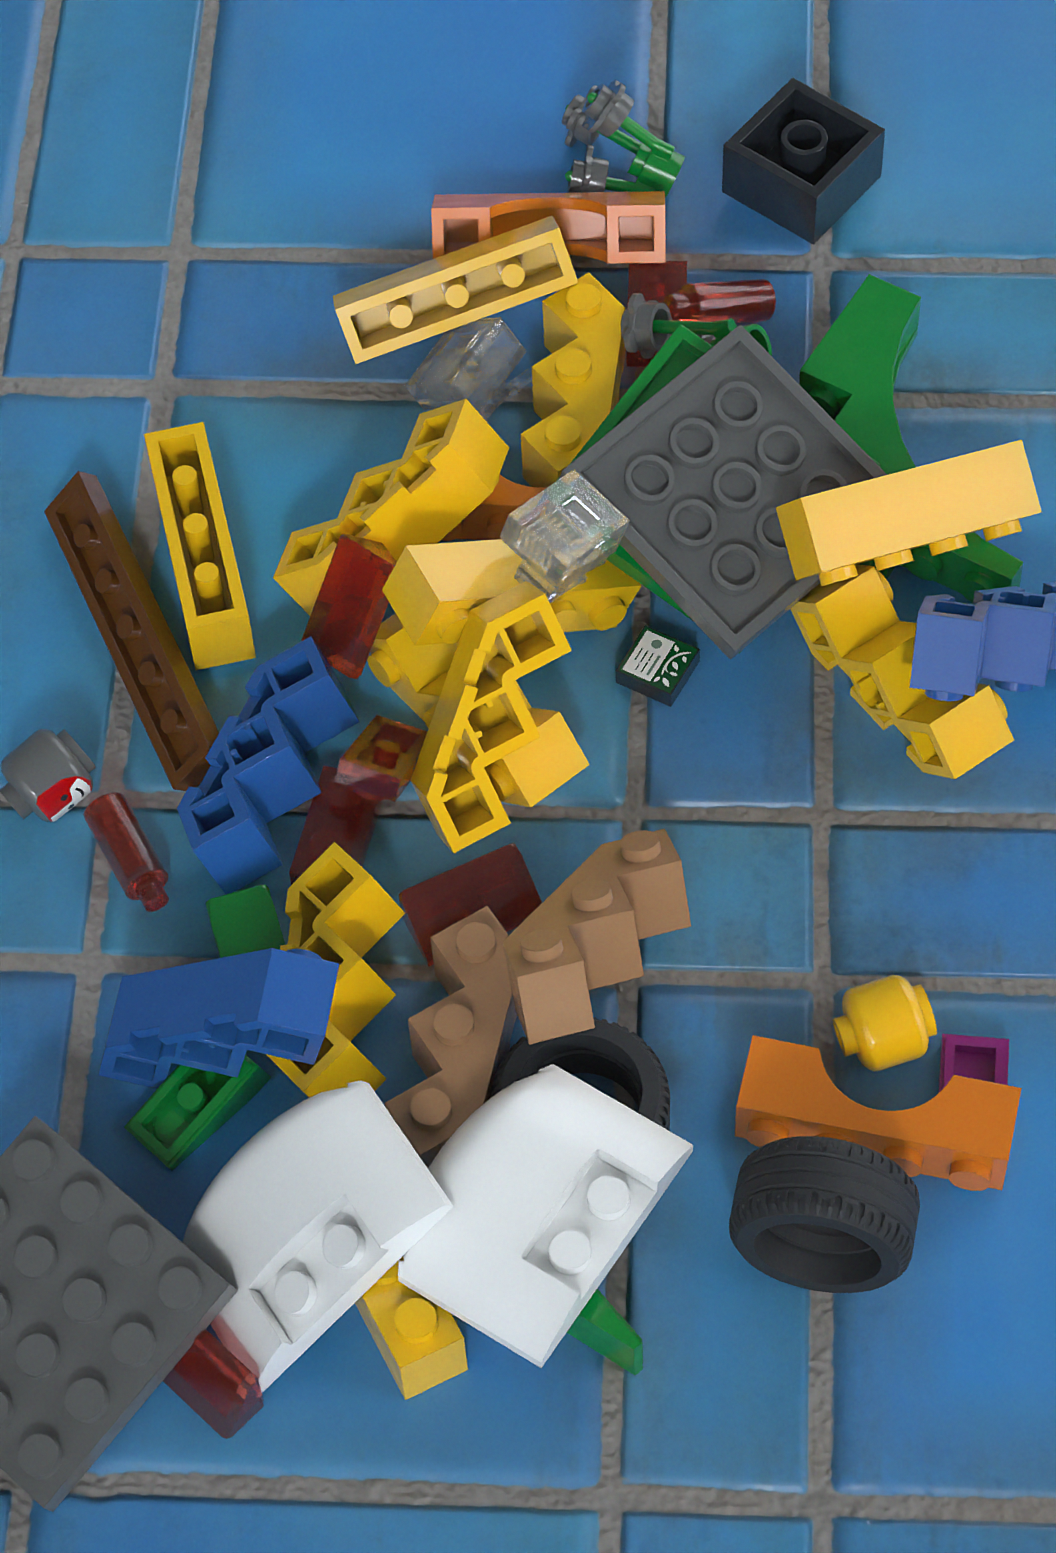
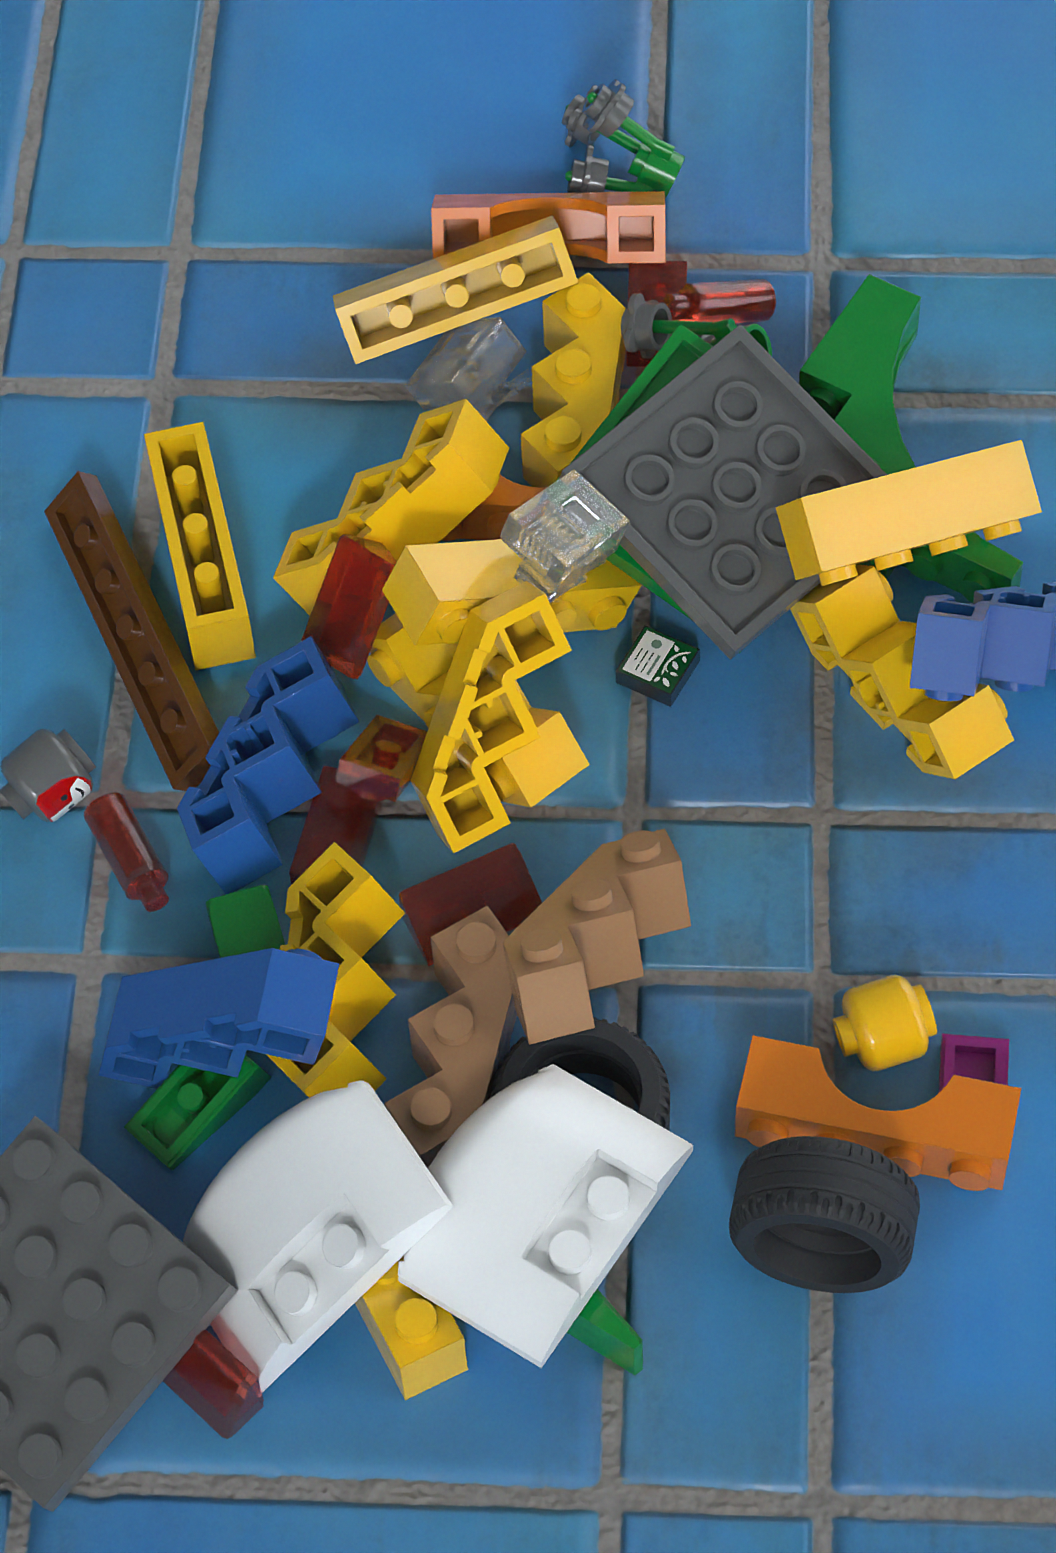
black brick [722,77,885,245] -> none

